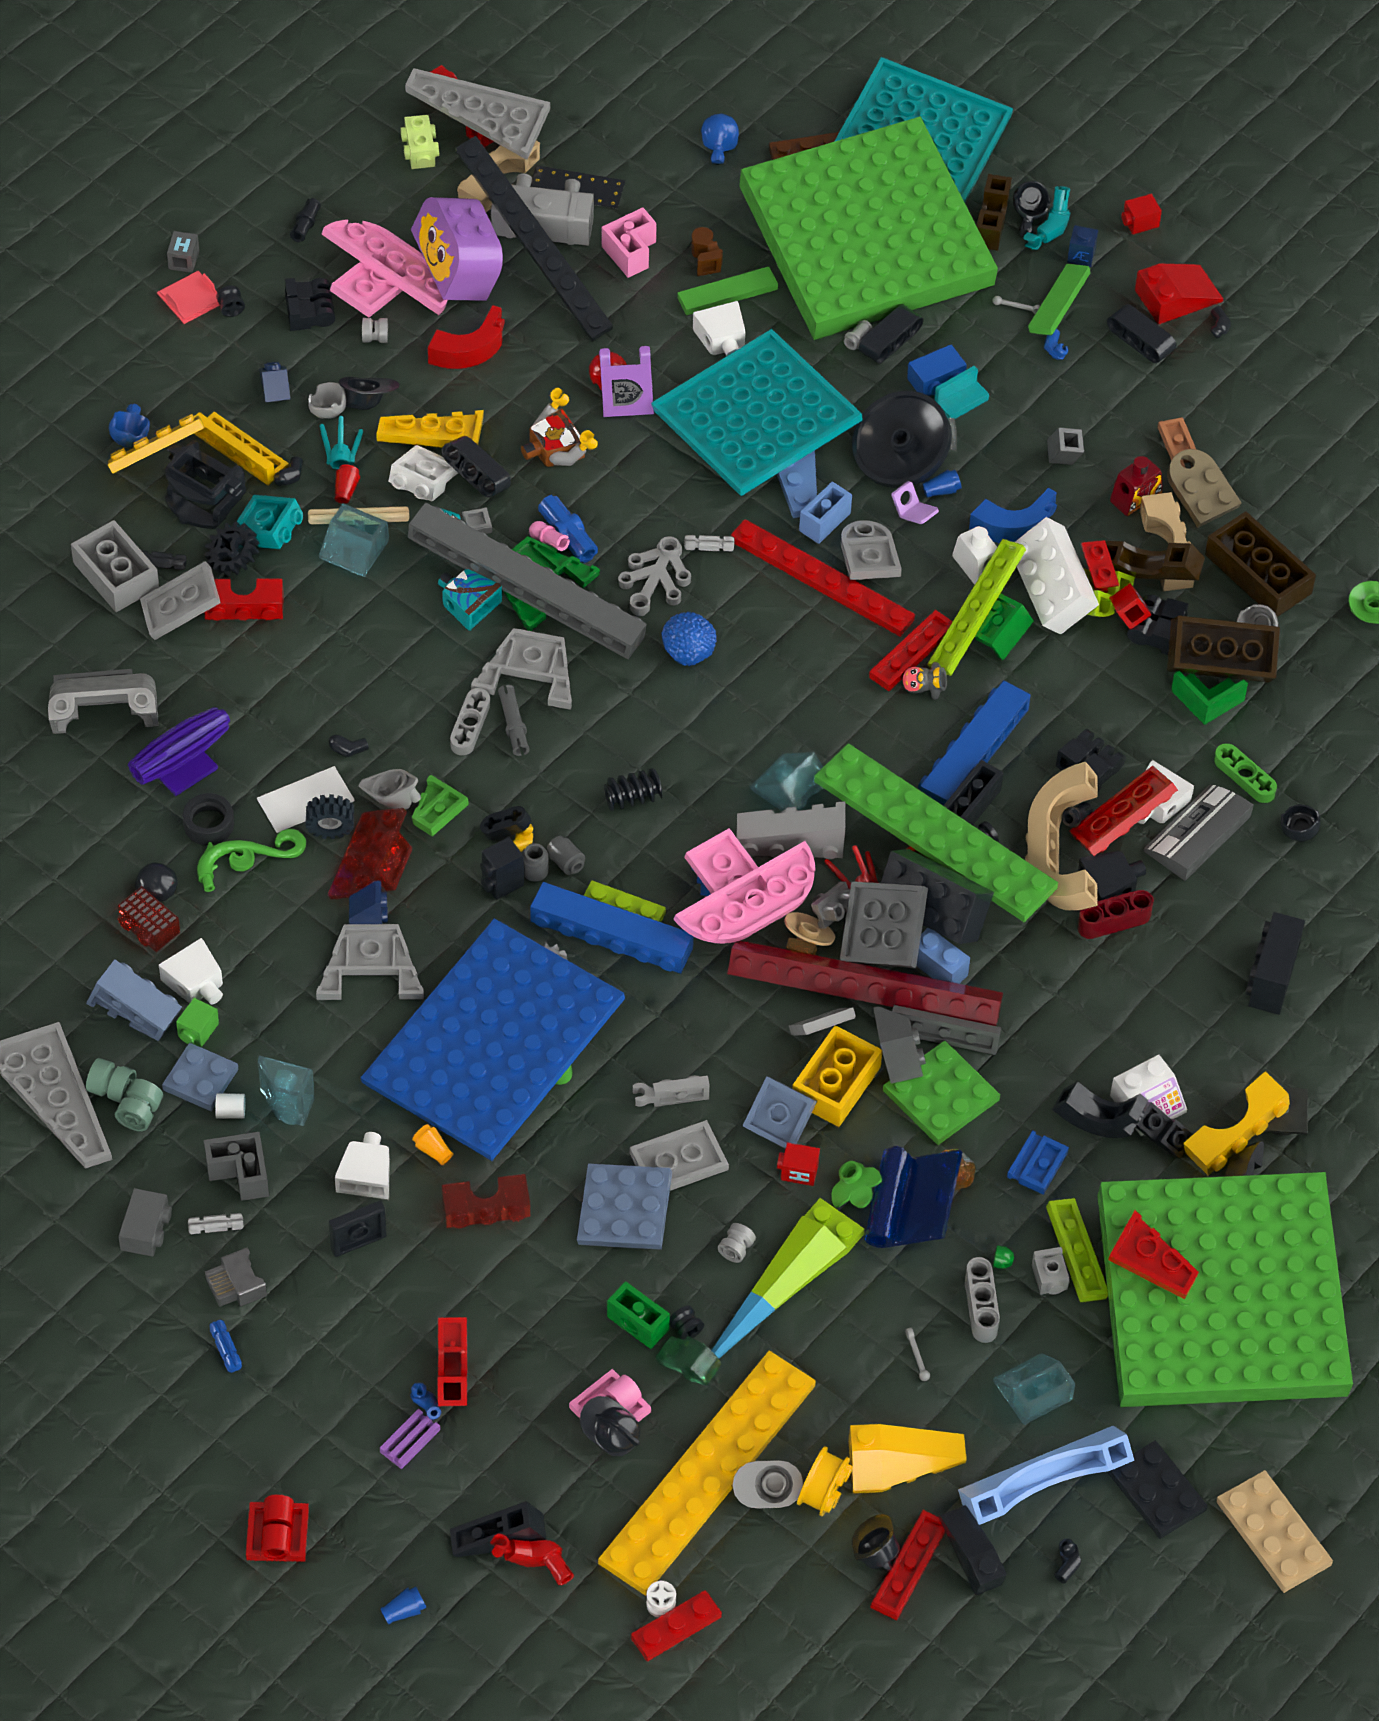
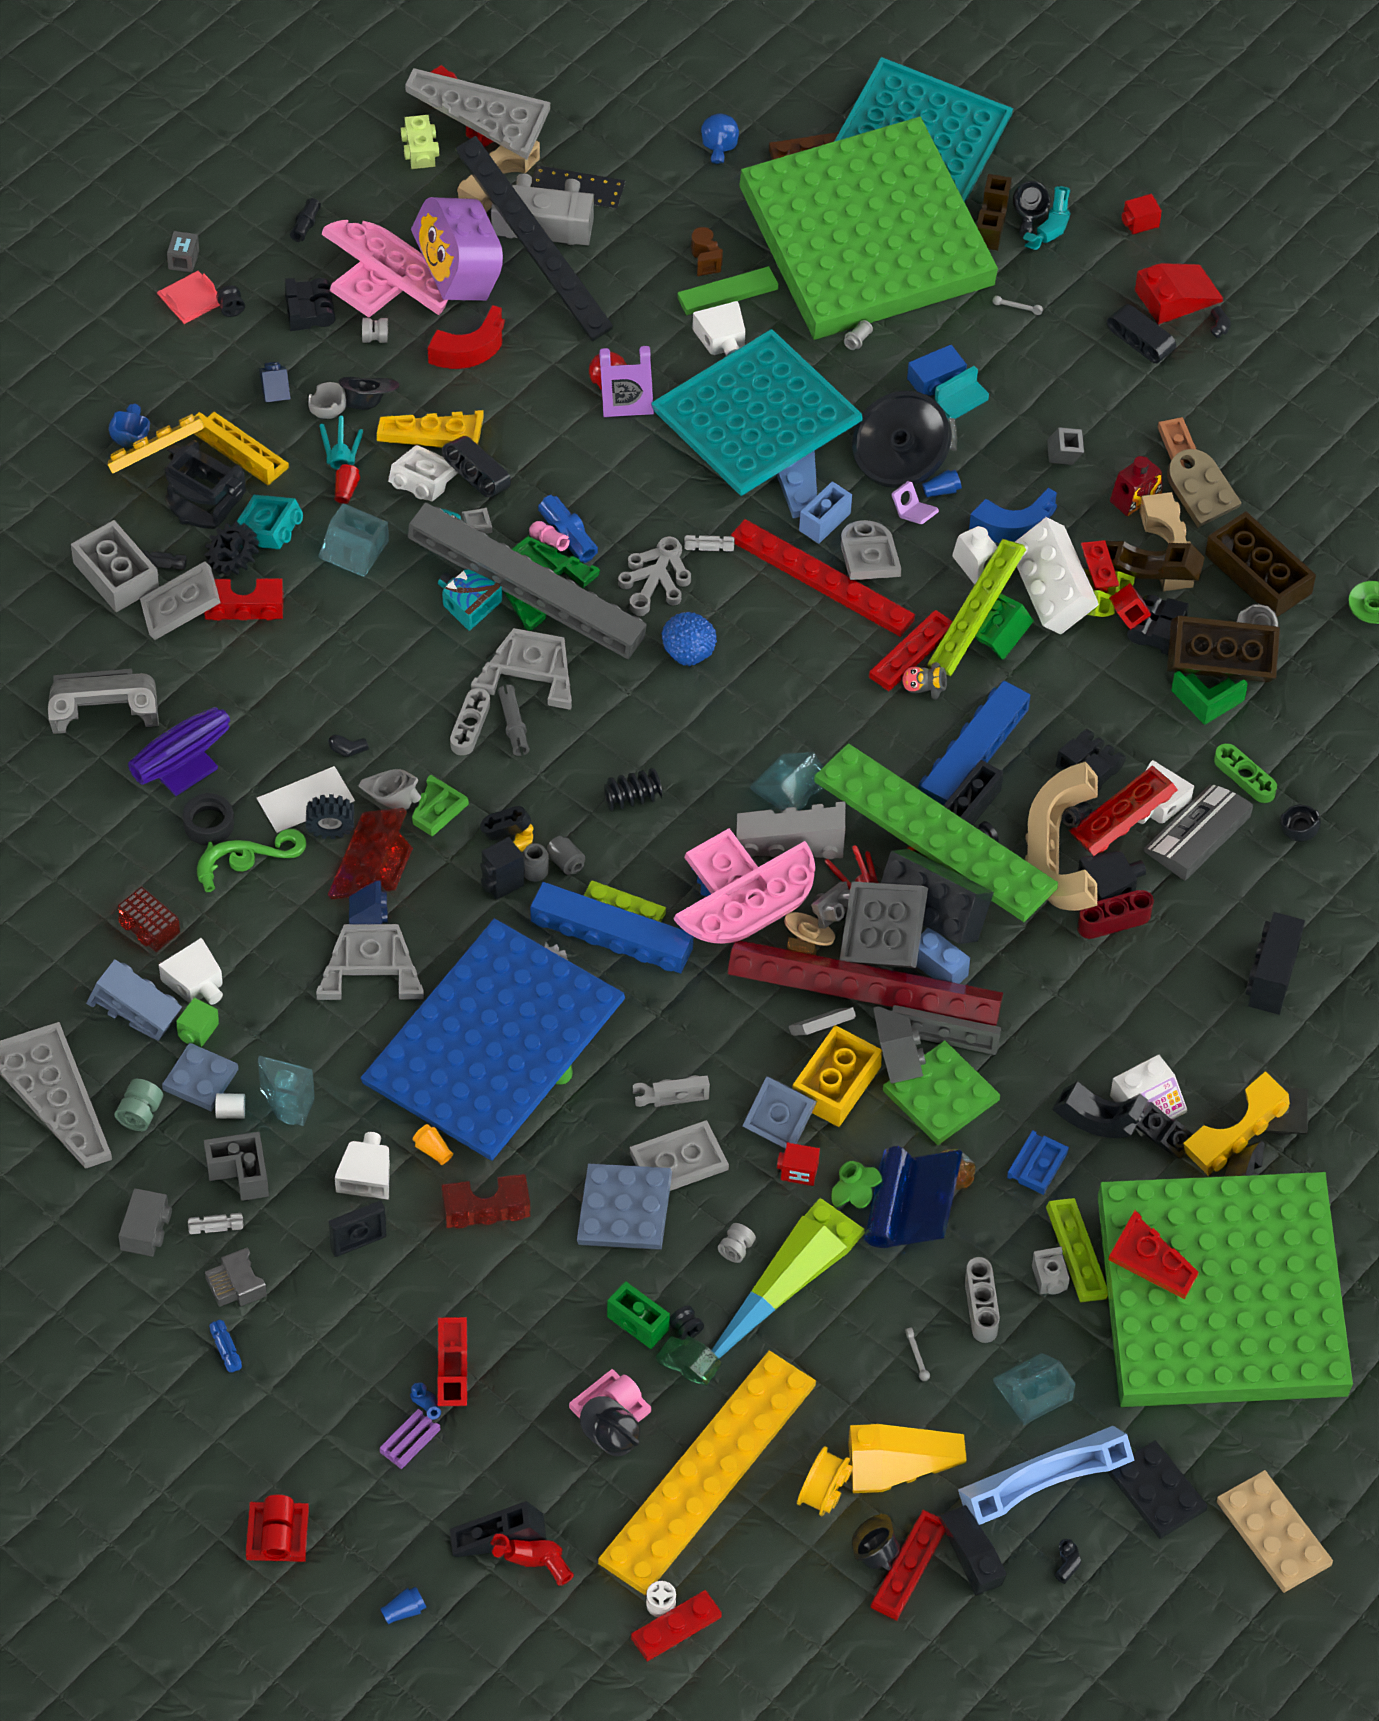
sand green wheel [86,1058,137,1103] -> none
black hair [134,862,178,903] -> none
black arm [273,457,303,486] -> none
tan axle [308,506,409,524] -> none
torso [521,388,597,467] -> none
bright pink brick [602,208,656,278] -> none
light grey piece [732,1460,803,1508] -> none
black beam [858,304,924,364] -> none
green hinge [993,1245,1014,1269] -> none
bright green tile [1028,264,1091,335] -> none
blue arm [1044,329,1068,360] -> none
dark blue brick [1067,225,1098,267] -> none

